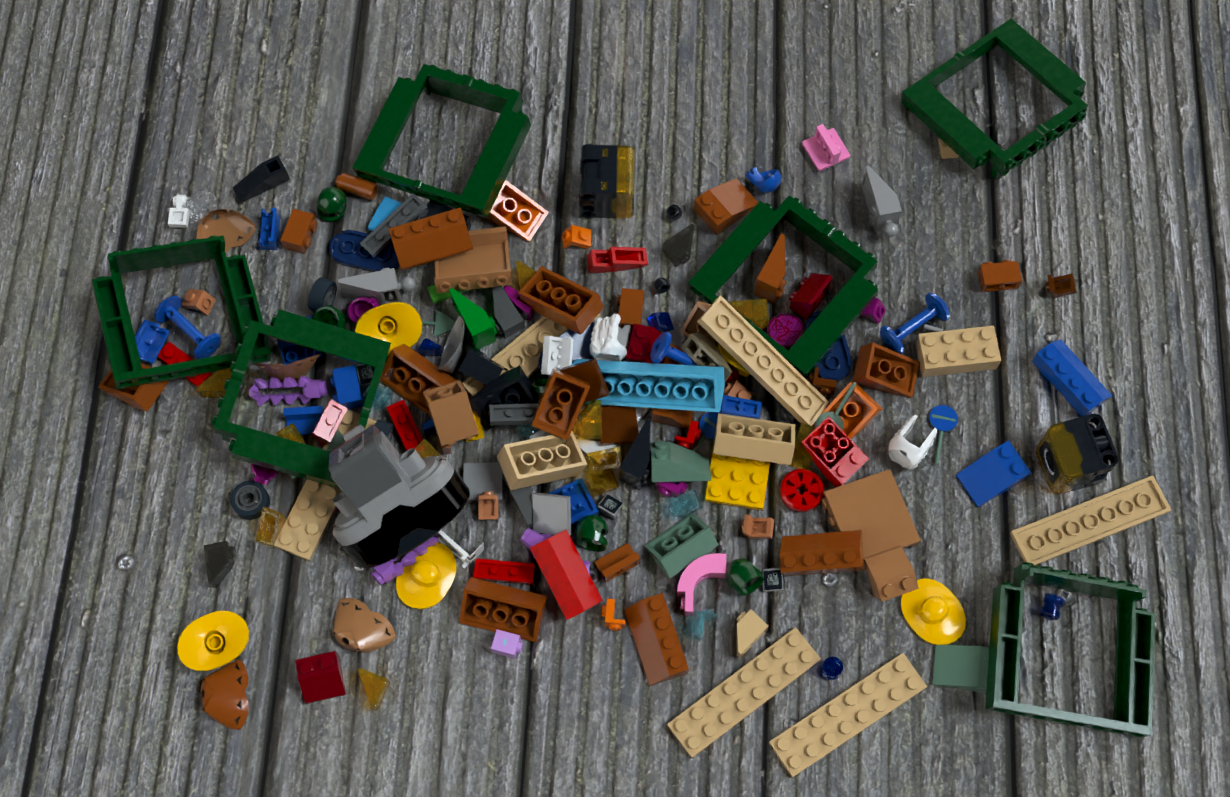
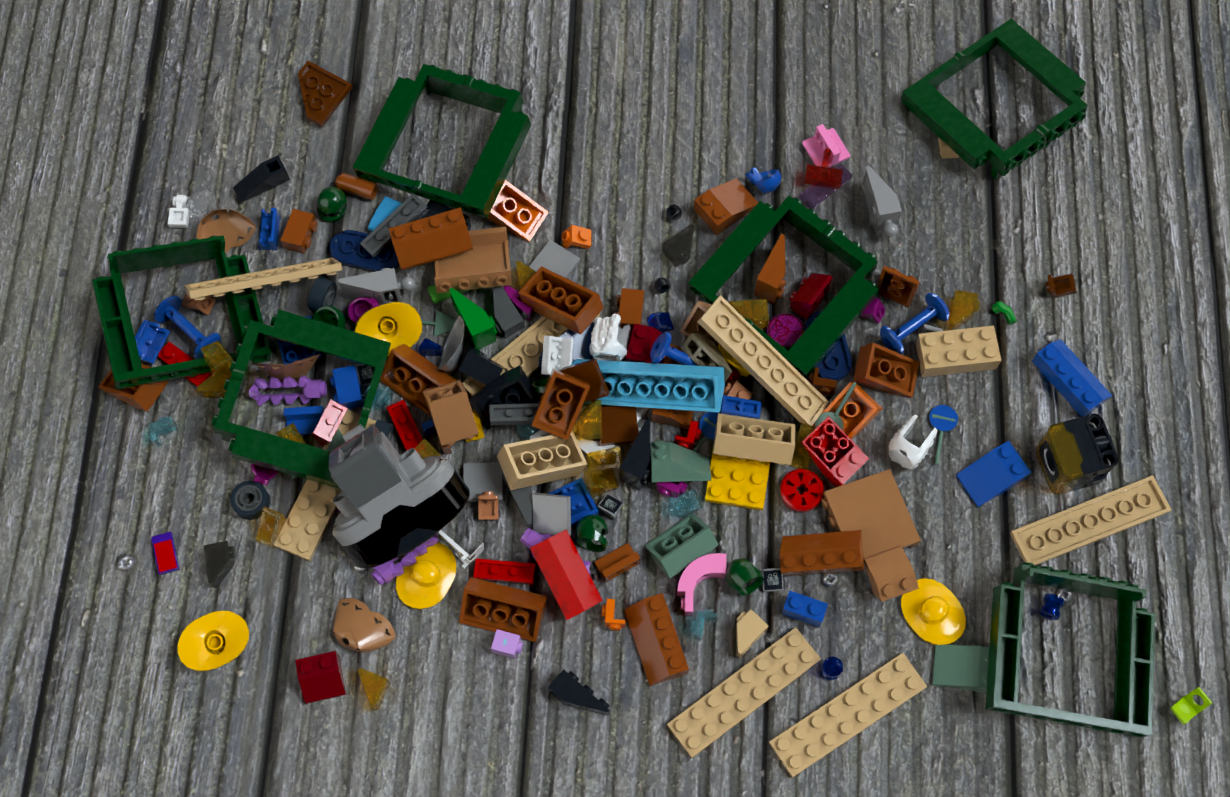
dark orange piece [201,659,249,730] -> none
black piece [579,144,635,219] -> none
red slope [587,247,648,273] -> none
nougat bracket [742,514,774,539] -> none
dark orange brick [977,260,1022,293] -> none
none -> clear light blue bracket [148,417,178,447]
none -> red tile [151,532,180,575]
none -> tan plate [184,257,342,300]
none -> clear yellow slope [200,341,233,375]
none -> reddish brown plate [298,61,353,128]
none -> light grey tile [529,240,580,278]
none -> black slope [548,670,610,716]
none -> blue brick [781,590,828,628]
none -> clear purple tile [800,163,853,209]
none -> clear red plate [804,148,843,189]
none -> dark orange slope [877,266,921,308]
none -> clear yellow slope [948,290,980,330]
none -> green arm [991,301,1017,325]
none -> lime bracket [1170,687,1212,725]

